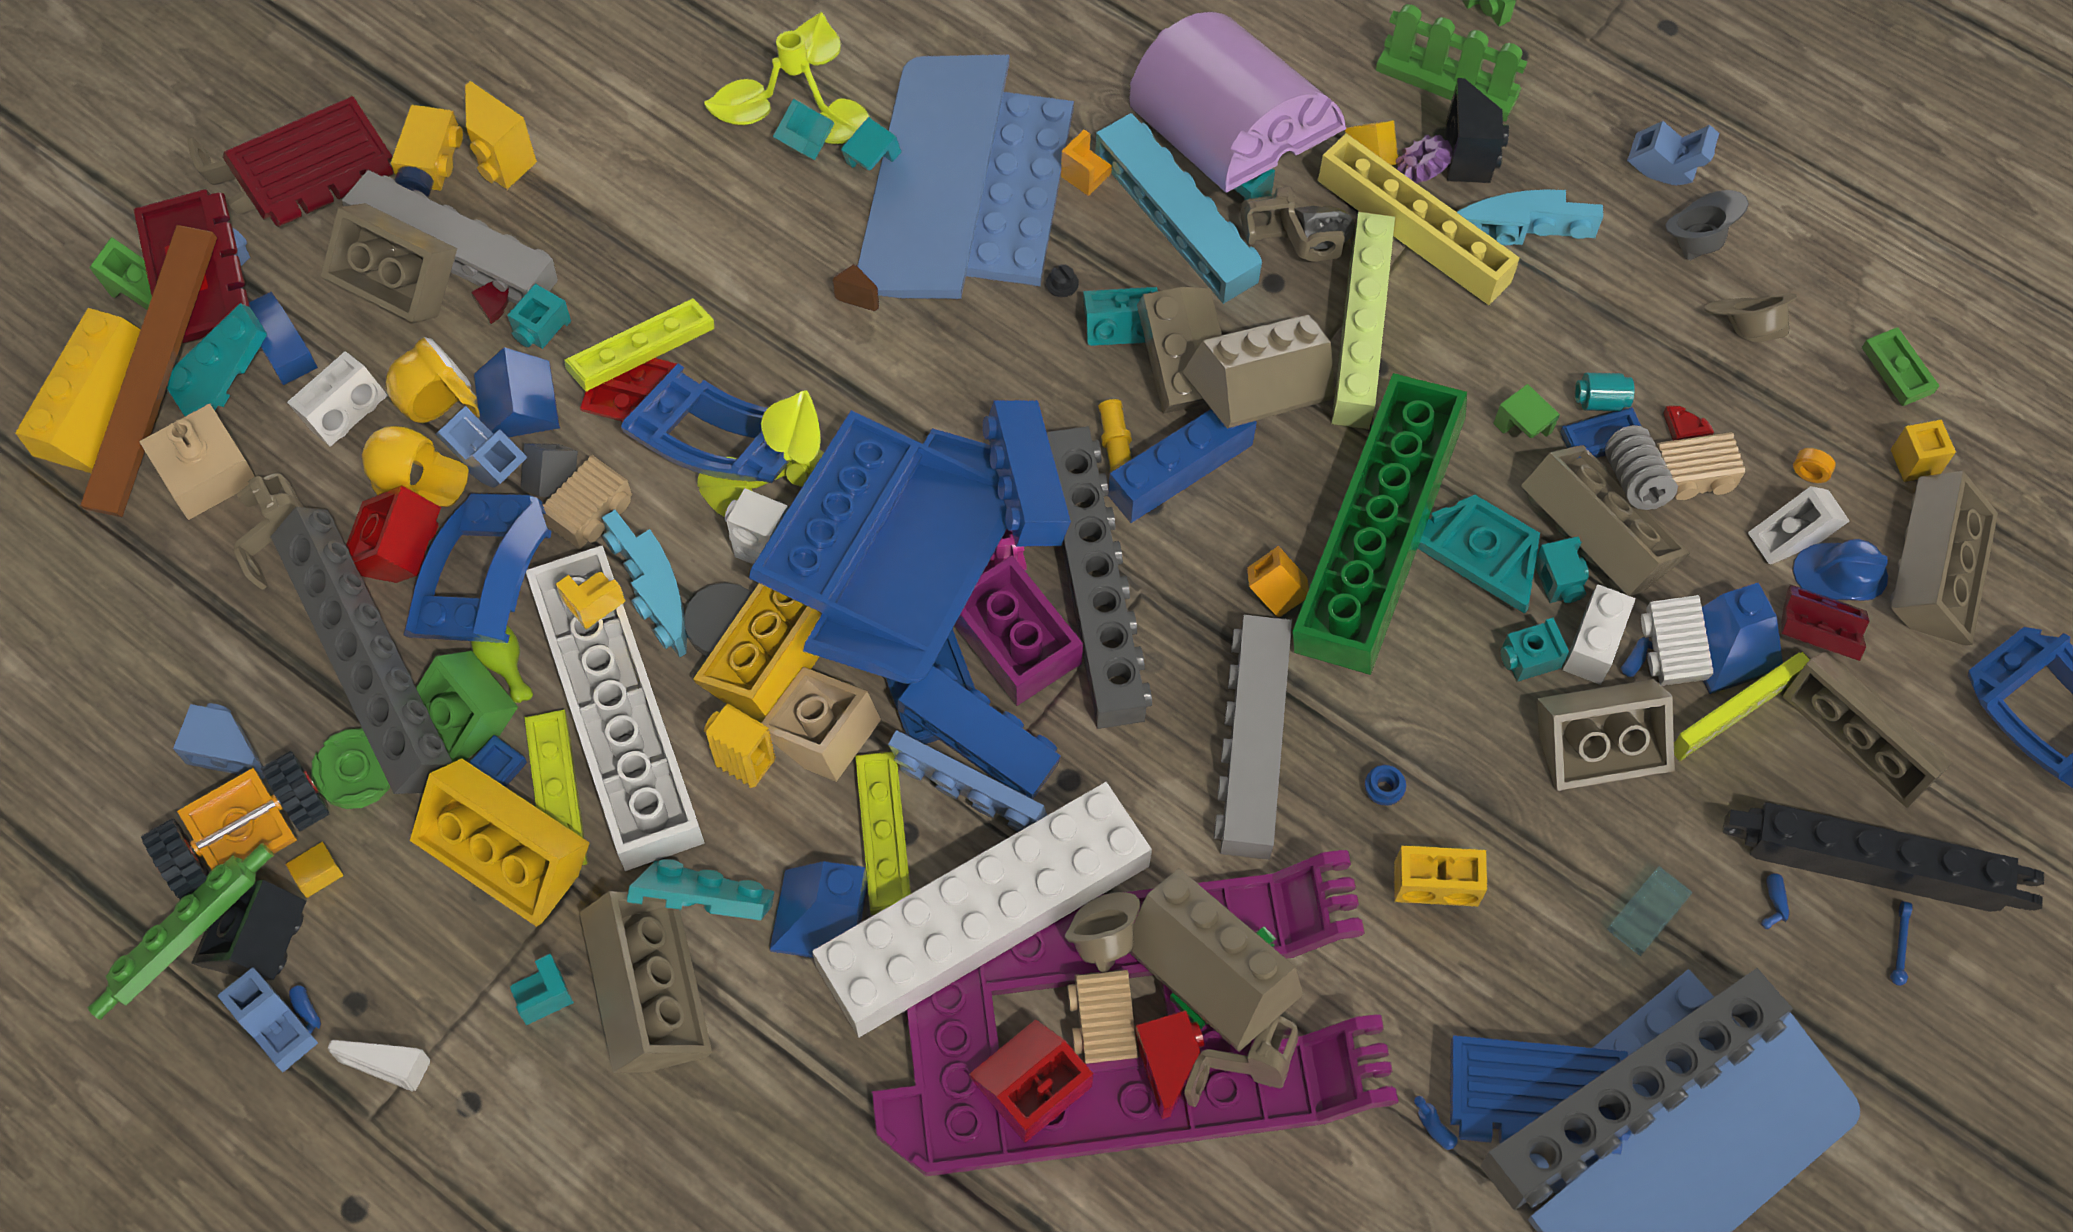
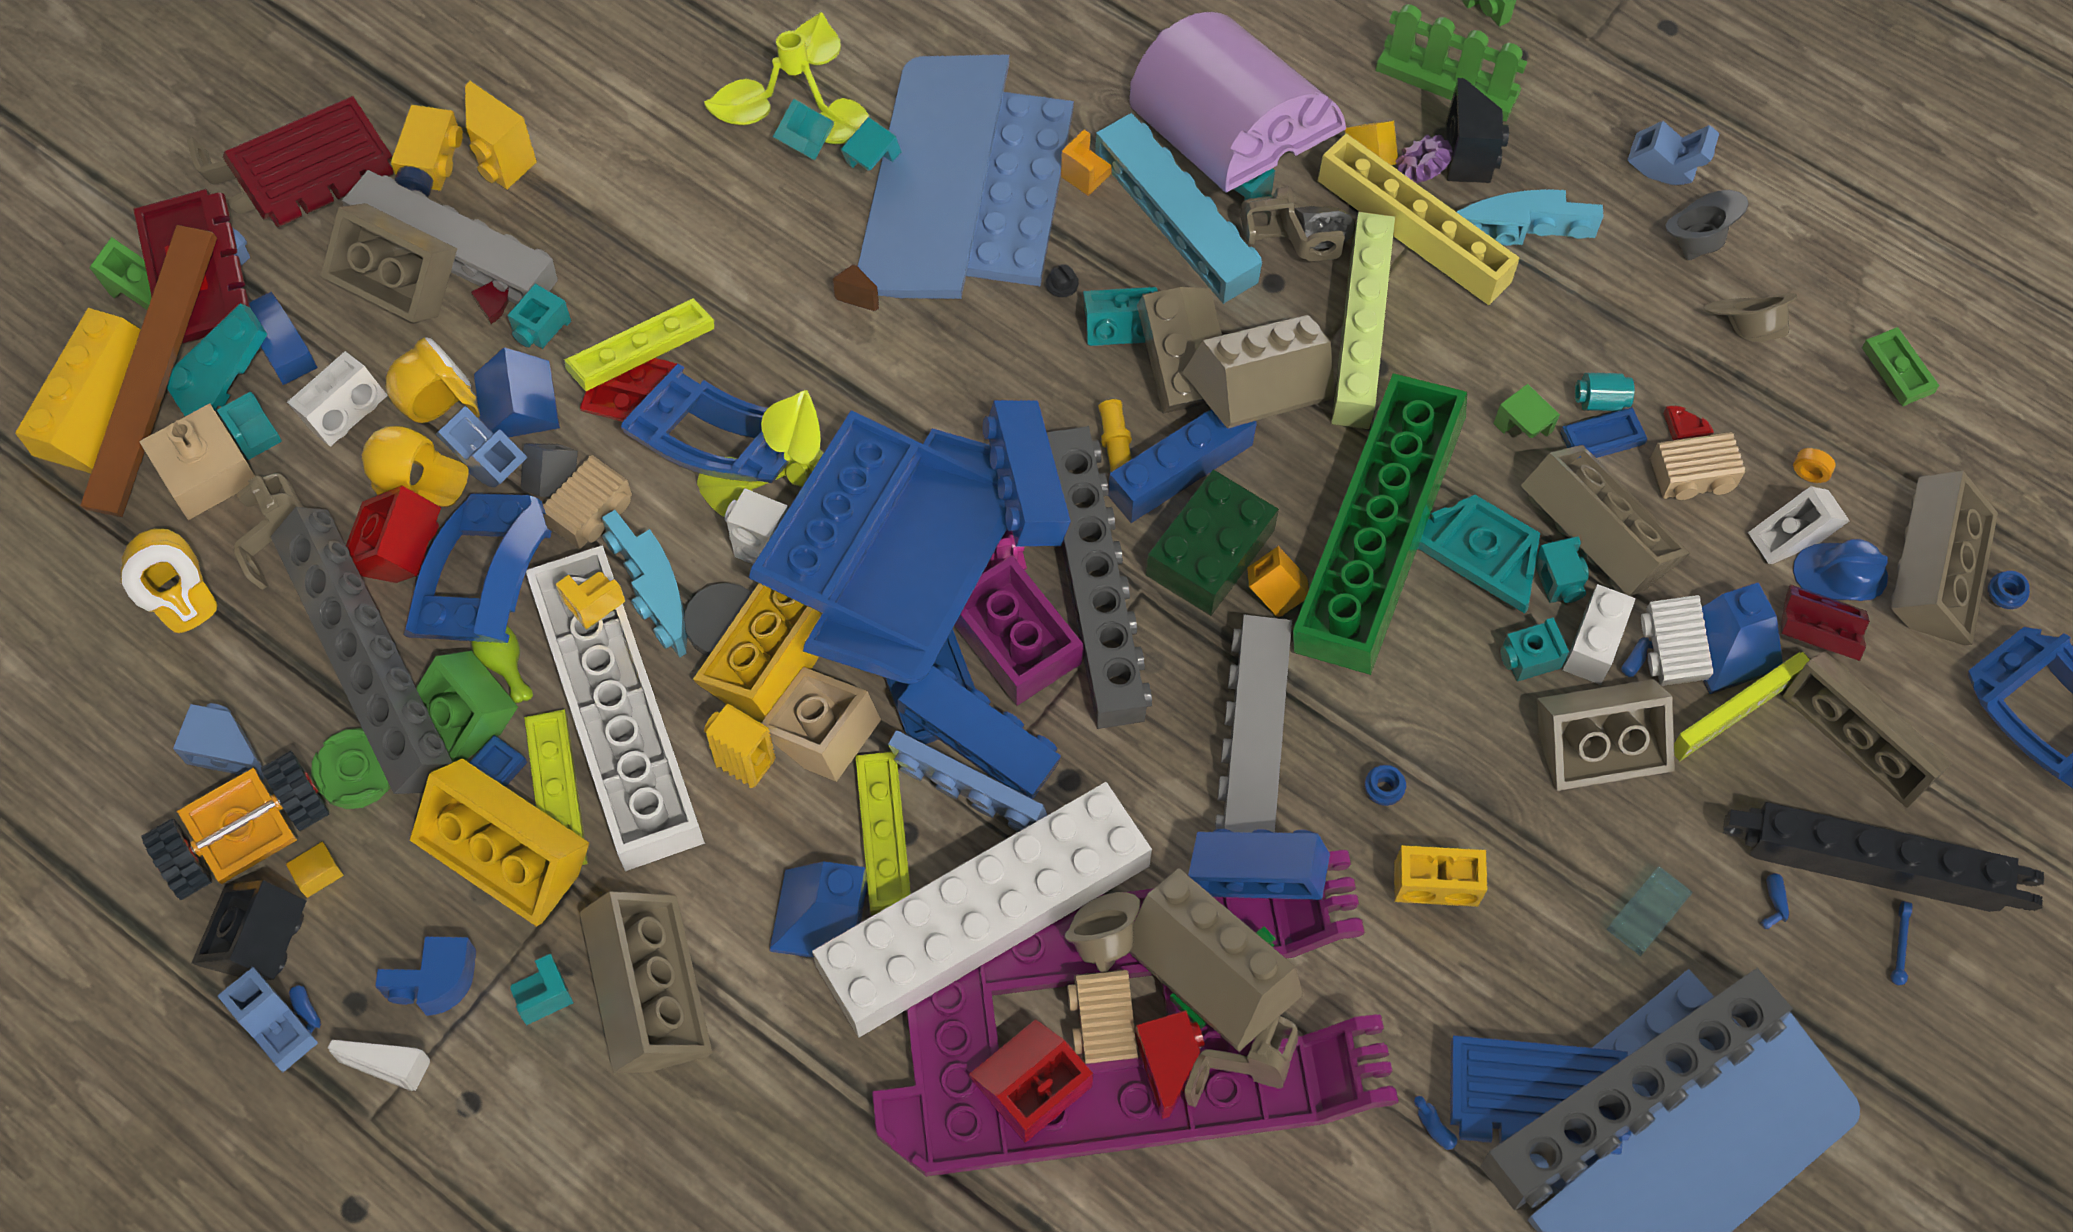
bright green plate [88,843,274,1020] -> none
teal wing [627,859,775,920] -> none
light grey piece [1605,425,1678,510] -> none
yellow panel [1891,419,1956,482] -> none
none -> piece [121,528,217,633]
none -> teal panel [217,392,282,460]
none -> blue brick [375,937,477,1016]
none -> dark green brick [1146,469,1279,616]
none -> blue brick [1188,829,1330,900]
none -> blue plate [1988,571,2030,609]

